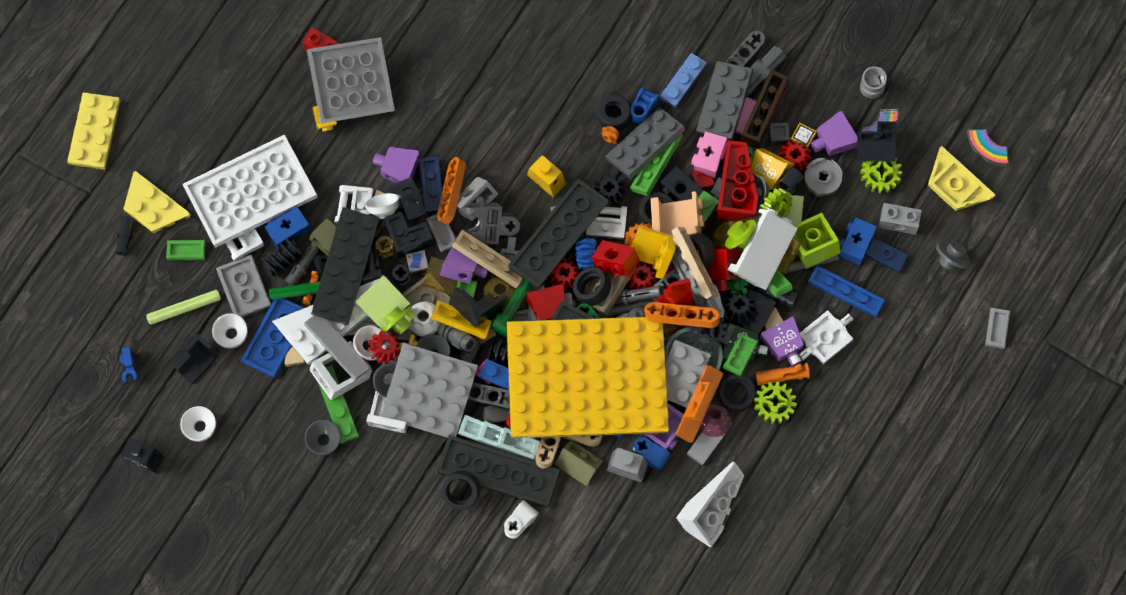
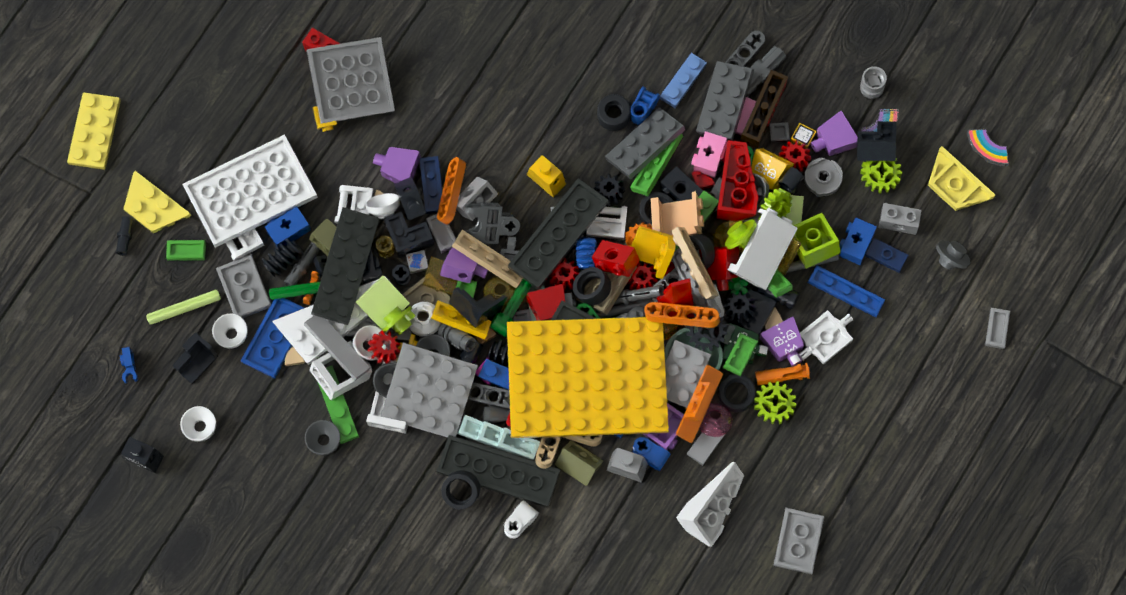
orange plate [601,126,619,144] -> none
none -> light grey tile [773,508,824,574]

